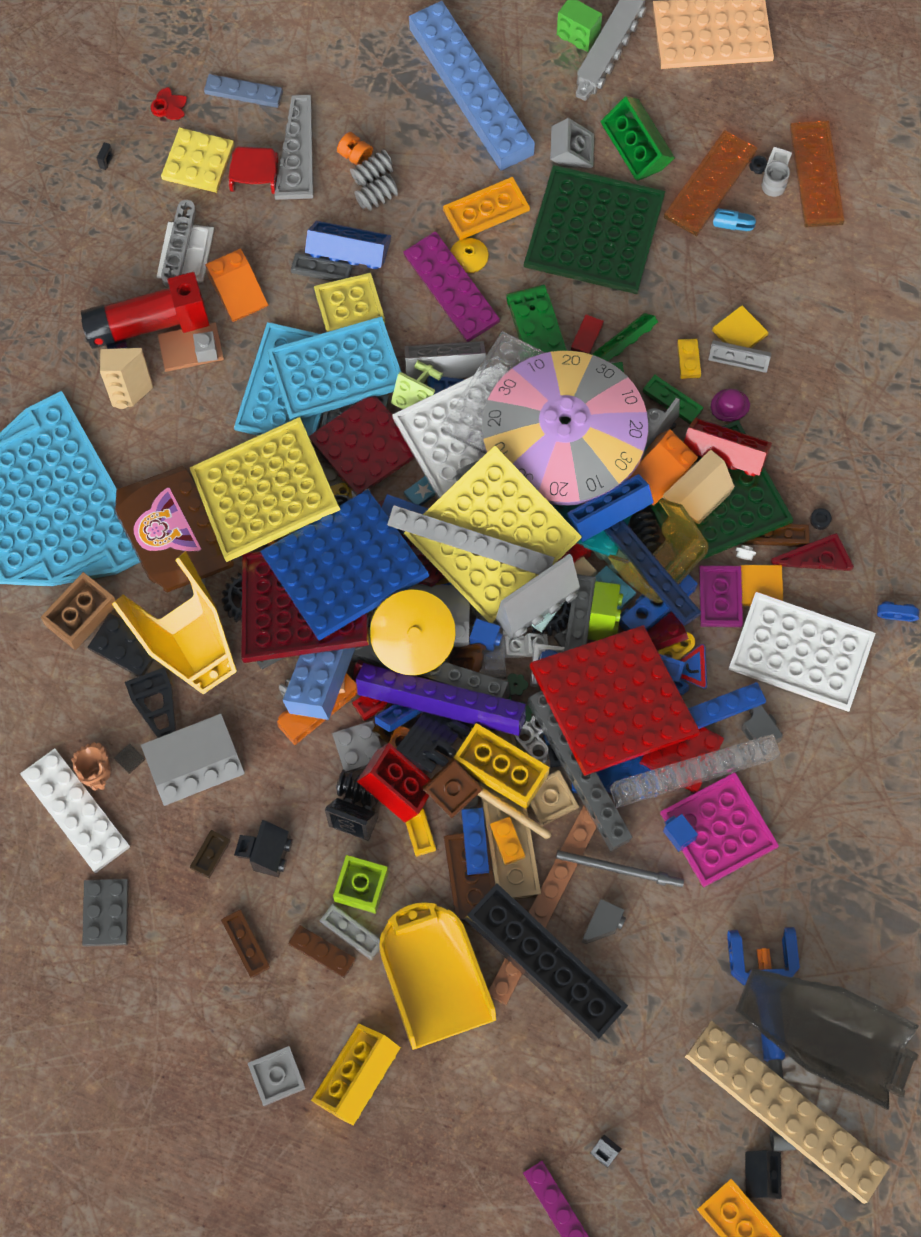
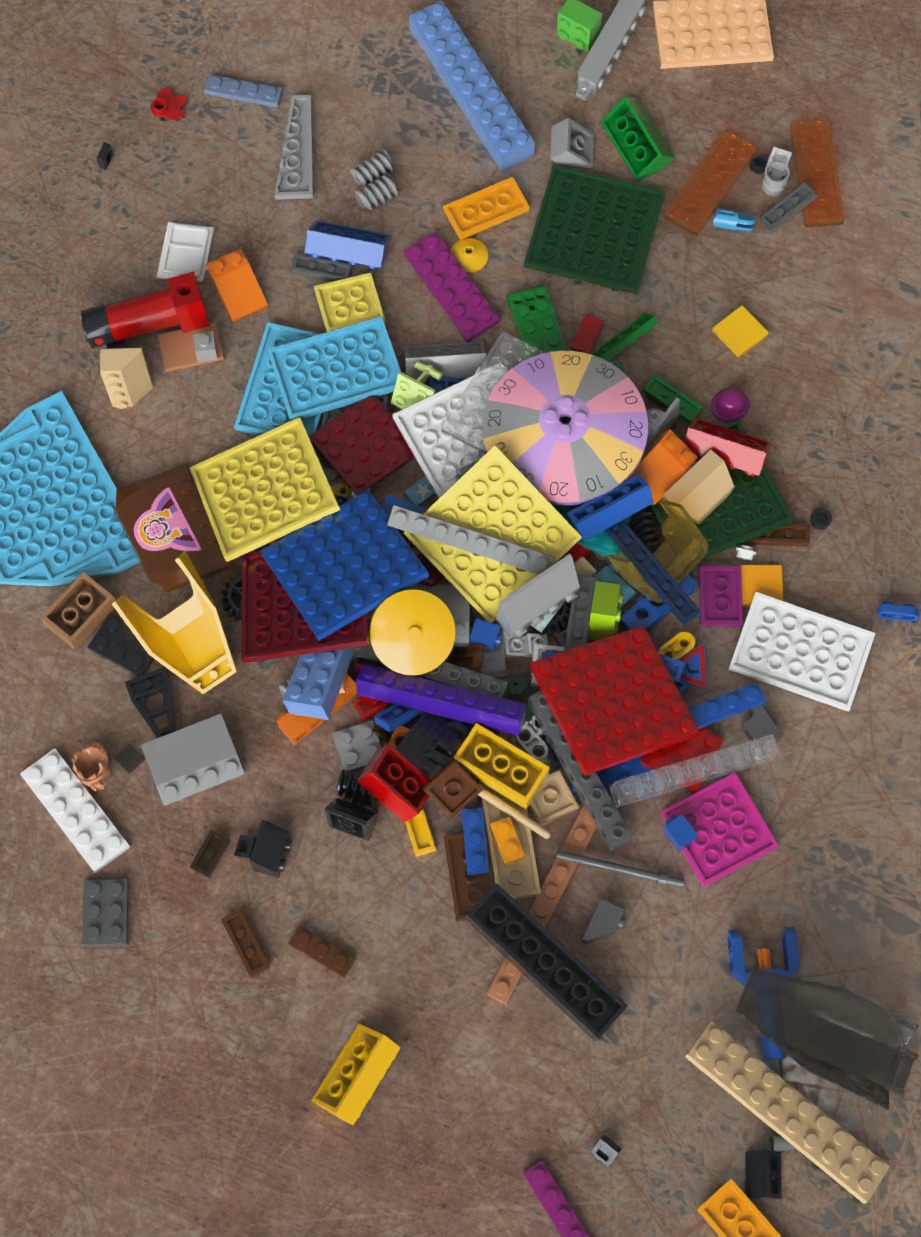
light yellow plate [161,127,234,193] -> none
light grey beam [161,200,196,287] -> none
red piece [229,146,278,194] -> none
light grey plate [248,1046,306,1106] -> none
light grey tile [319,904,380,961] -> none
lime brick [333,855,389,914] -> none
orange wheel [337,132,373,165] -> none
yellow windscreen [379,902,496,1050] -> none
dark red wing [647,612,689,651] -> none
yellow plate [677,339,701,379] -> none
light grey tile [708,340,771,373] -> none
dark red wing [771,533,854,571] -> none
none -> dark grey tile [759,182,818,233]

